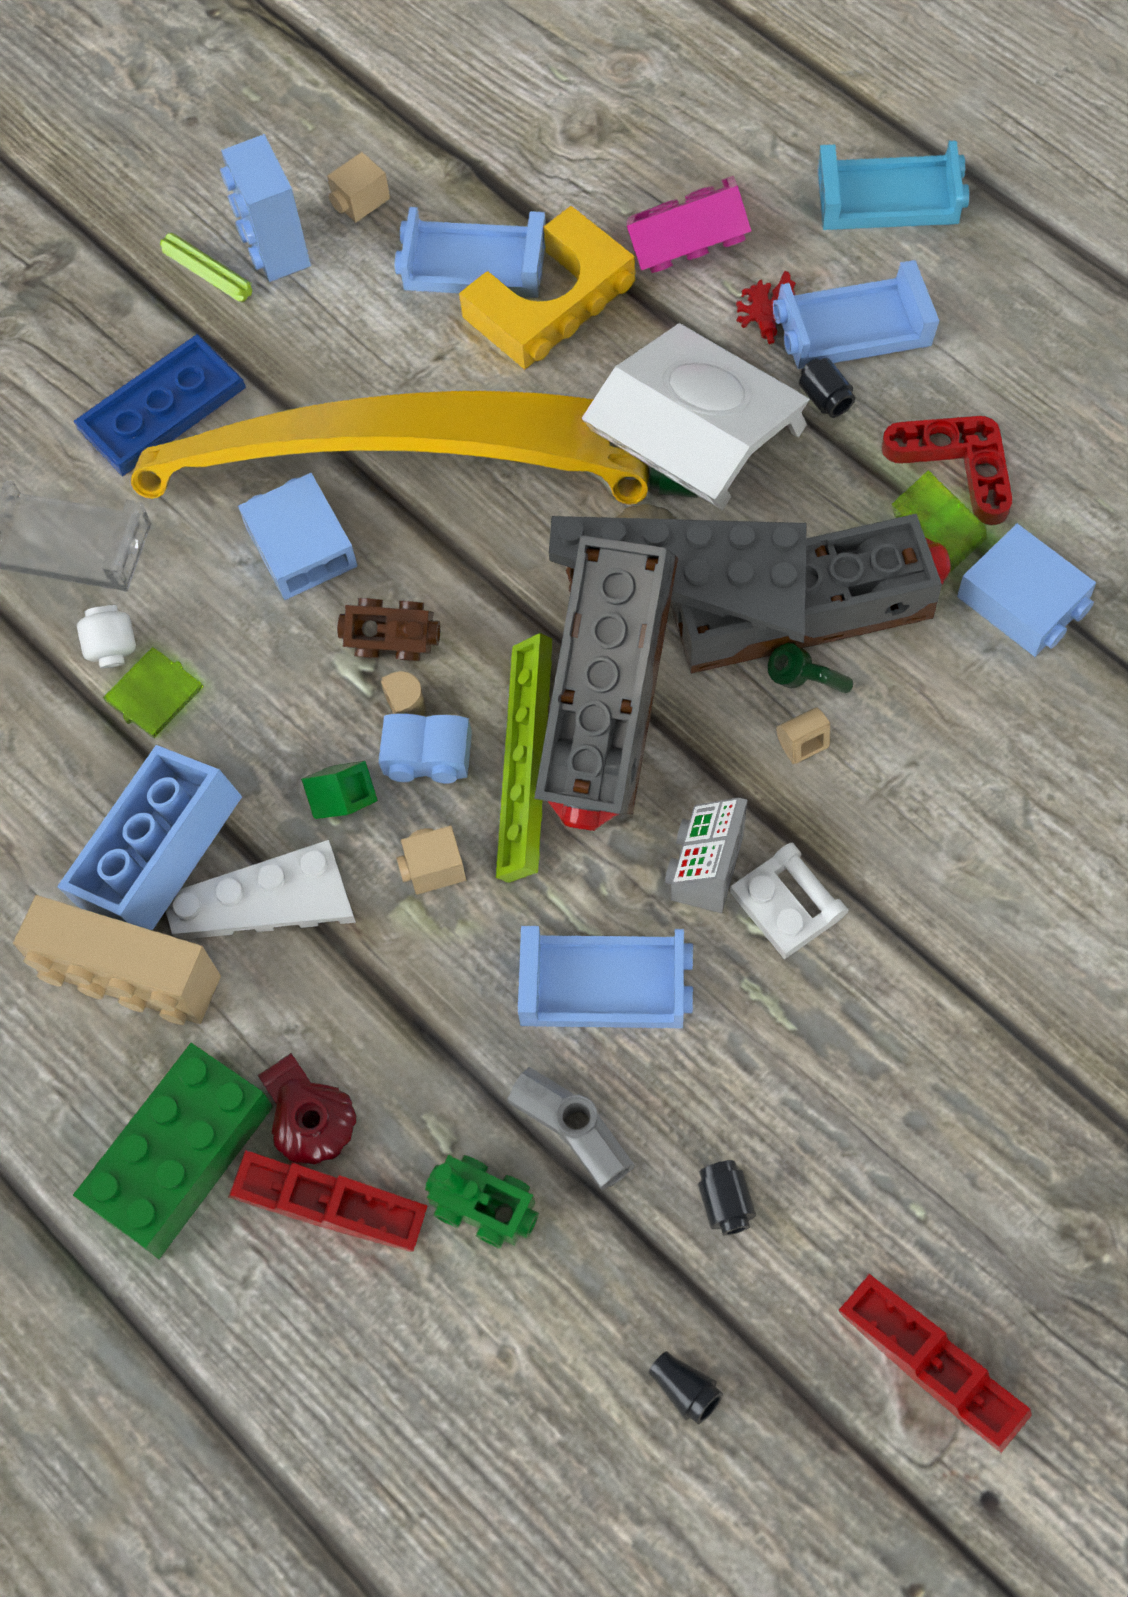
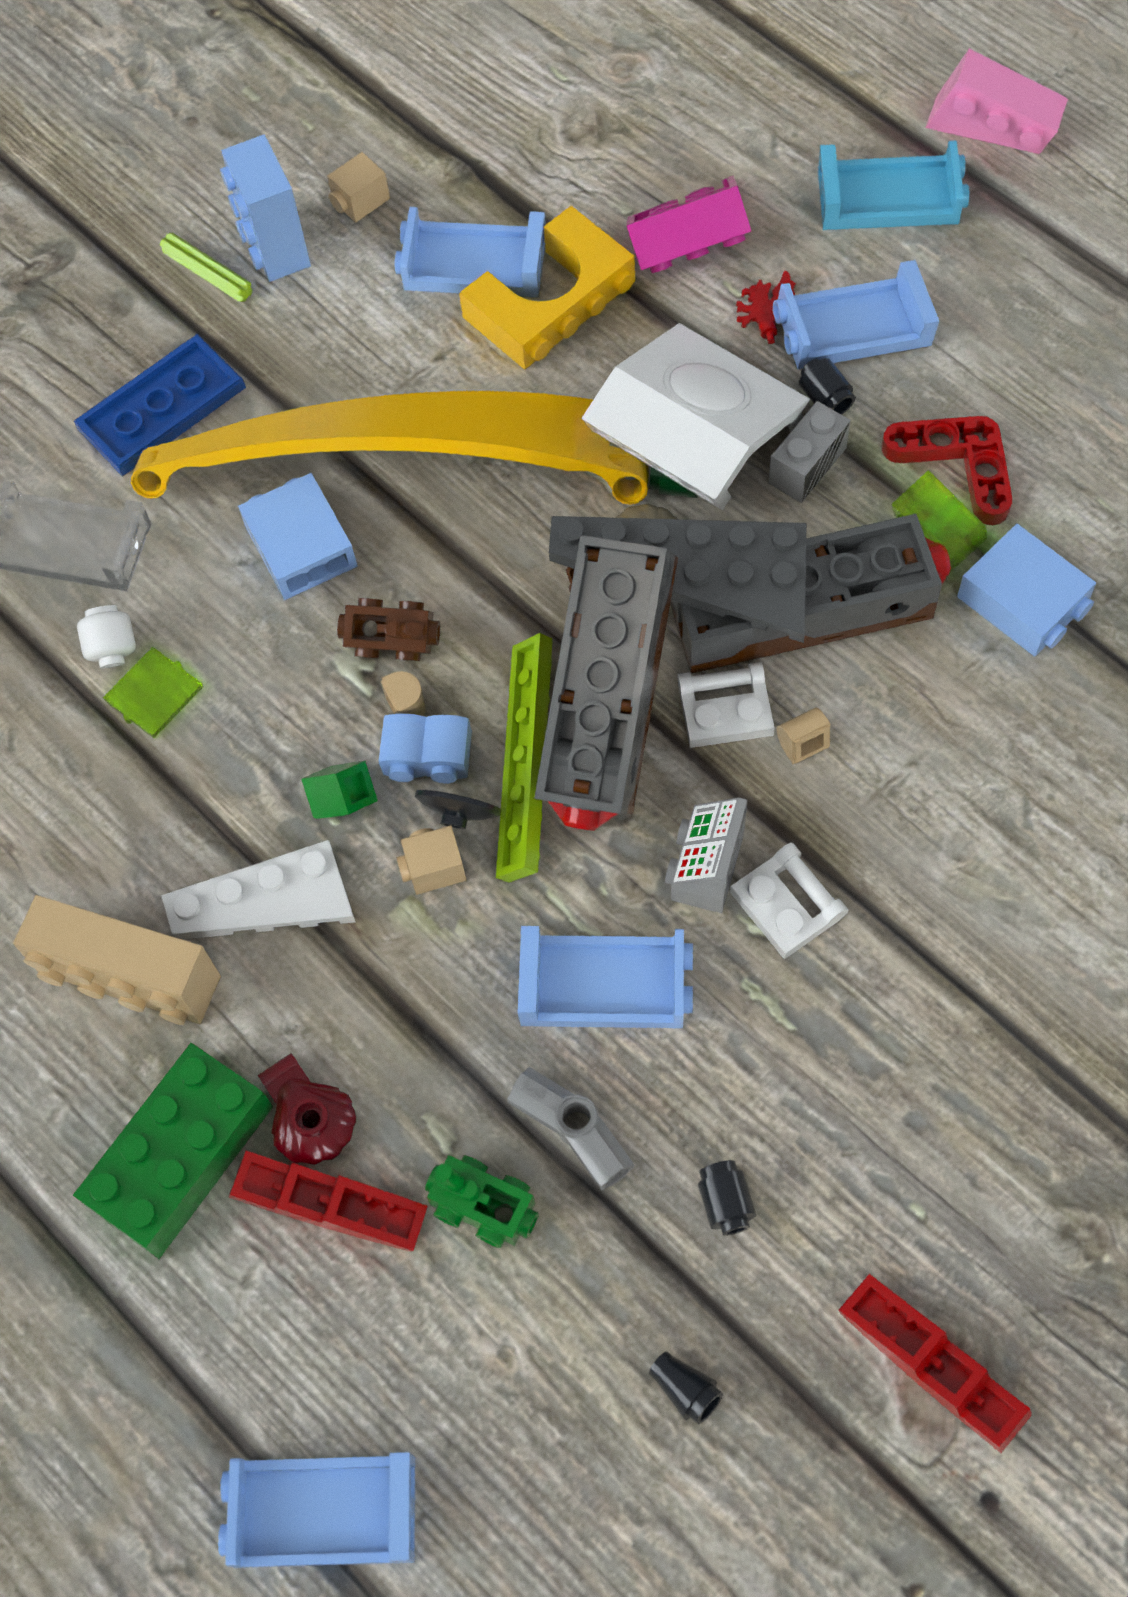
light blue brick [57,745,242,930] -> none
dark green plate [768,643,853,693] -> none
none -> light blue panel [218,1452,415,1568]
none -> black dish [415,790,501,829]
none -> white plate [677,662,775,748]
none -> light grey brick [768,401,851,503]
none -> bright pink wedge [925,49,1068,154]

